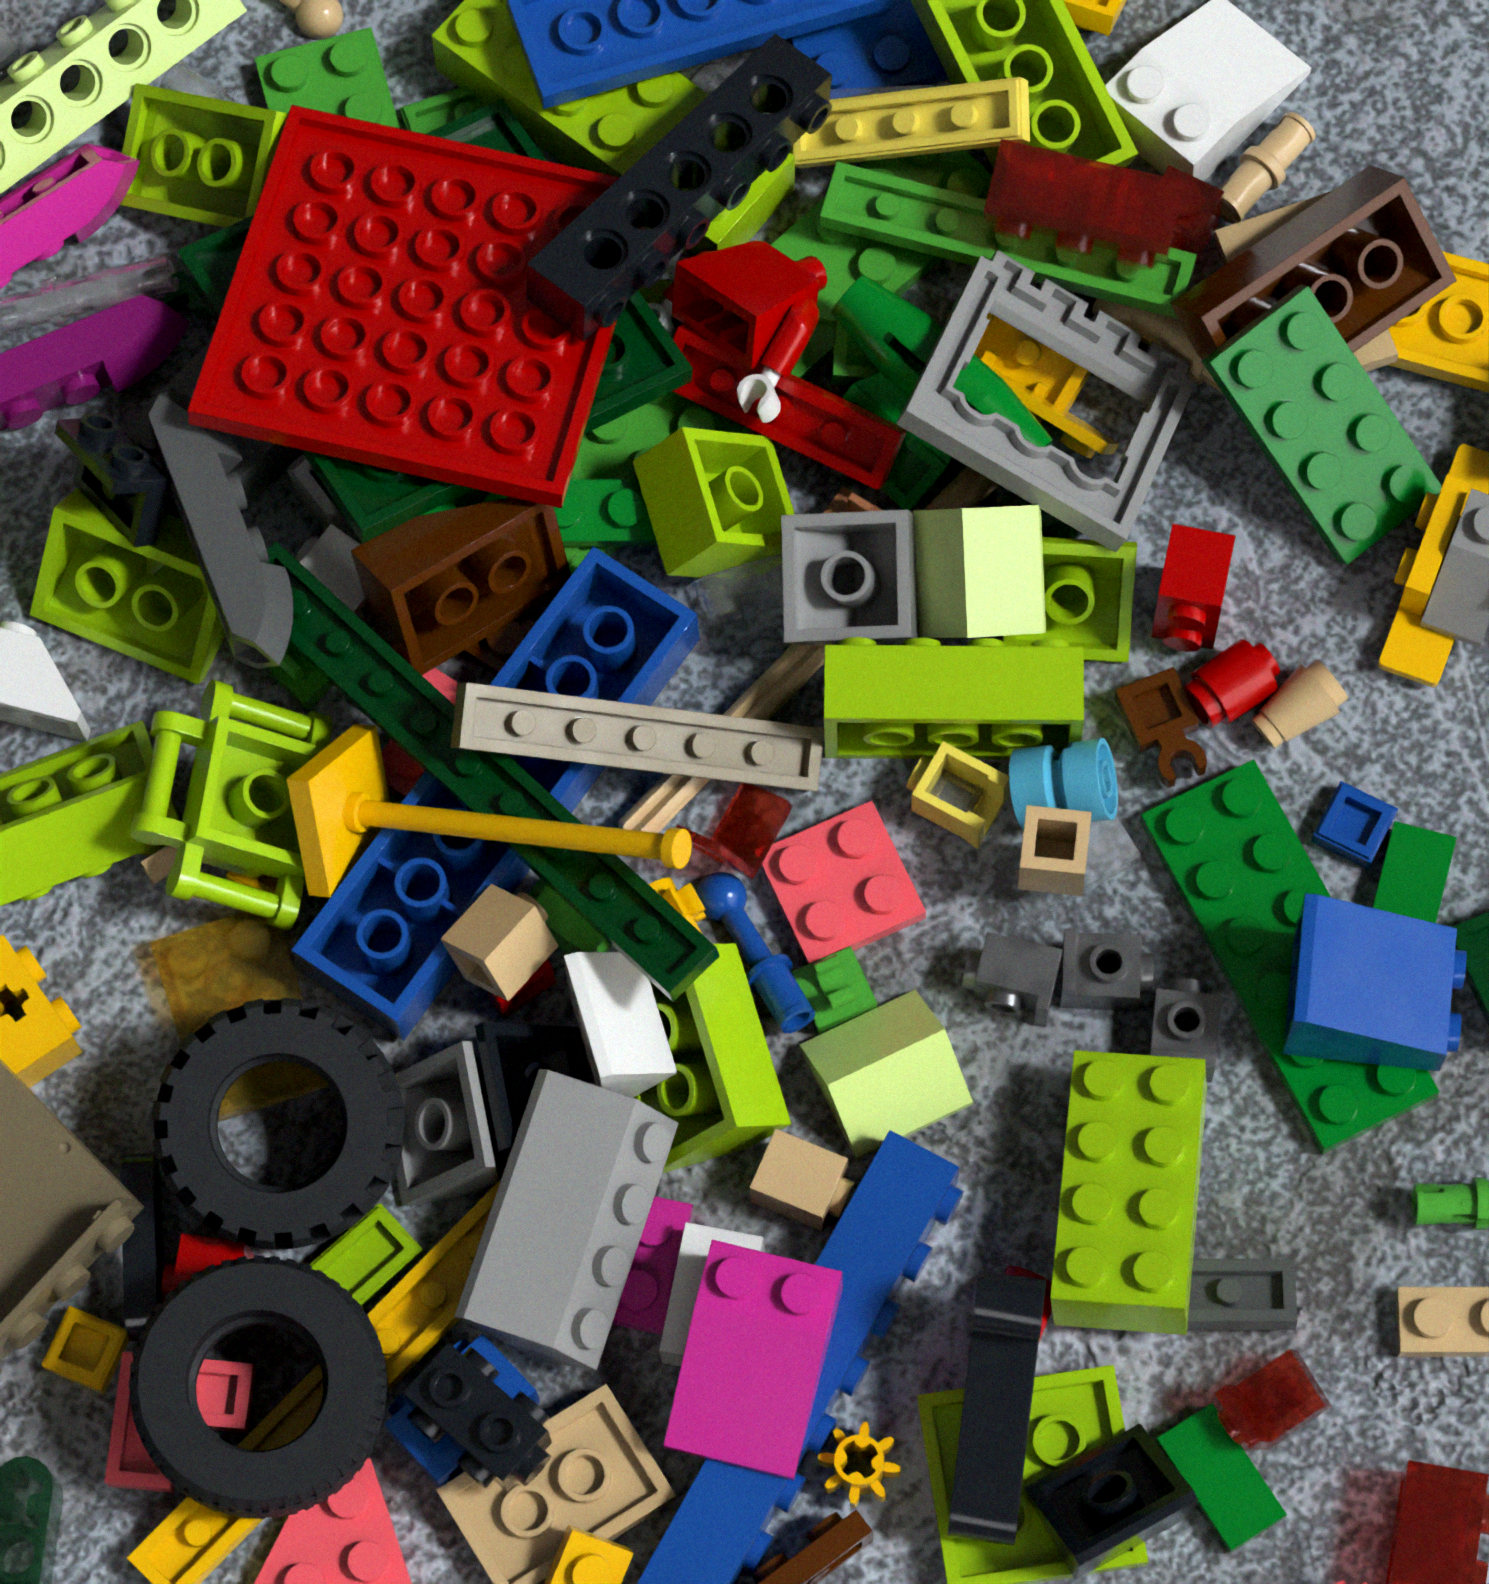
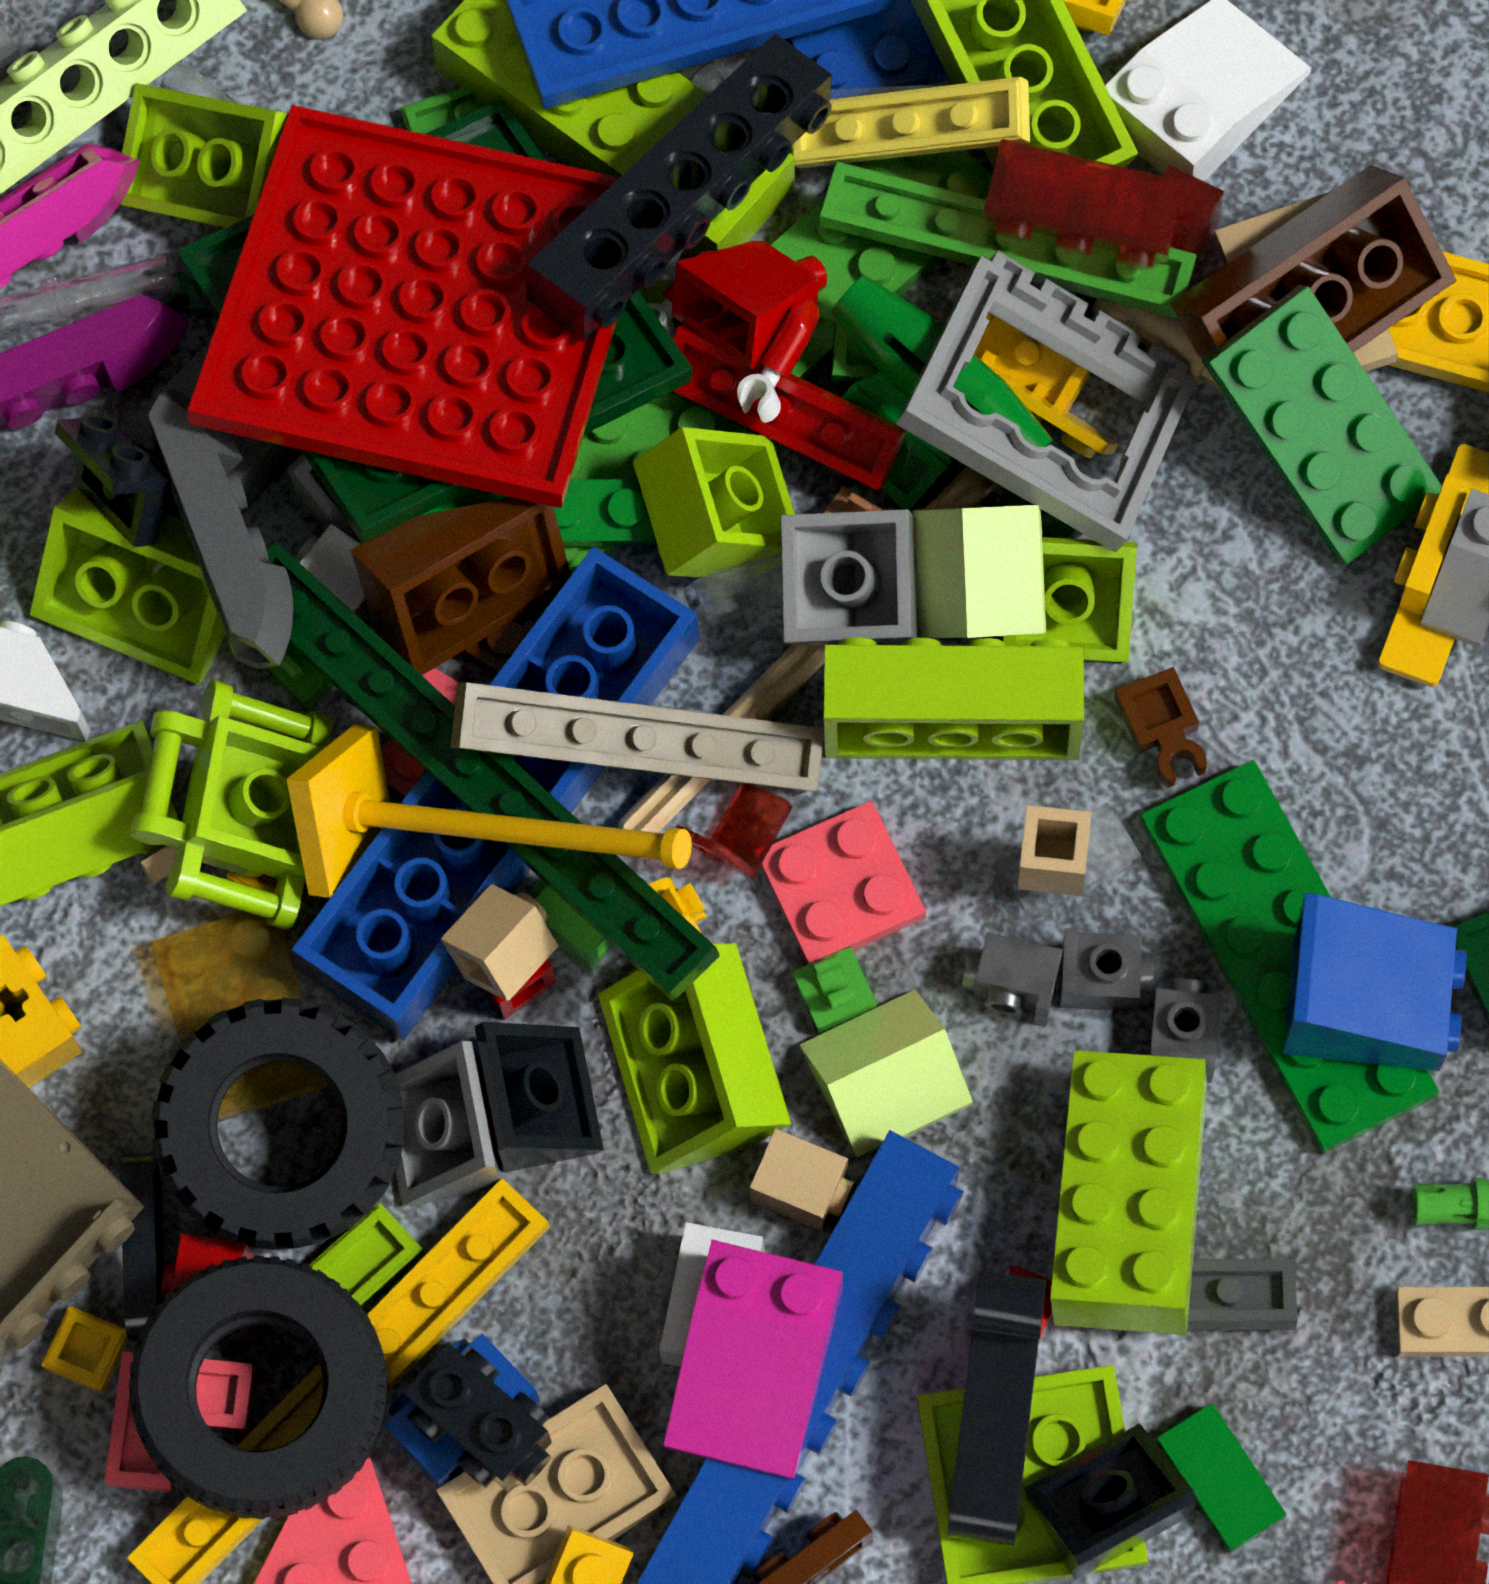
bright green plate [254,27,400,129] -> none
light grey slope [454,1069,679,1370] -> none
white slope [564,952,677,1098] -> none
dark pink plate [612,1196,694,1335] -> none
blue pin [696,872,815,1034] -> none
yellow gear [818,1421,901,1509] -> none
light yellow window [906,741,1010,849] -> none
medium azure wheel [1009,738,1118,831] -> none
red brick [1151,523,1236,652] -> none
red brick [1183,639,1280,728] -> none
tan pin [1209,112,1316,224] -> none
clear red bracket [1215,1349,1332,1450] -> none
tan cone [1251,659,1348,749] -> none
blue tile [1311,781,1398,870] -> none
green tile [1372,821,1457,923] -> none

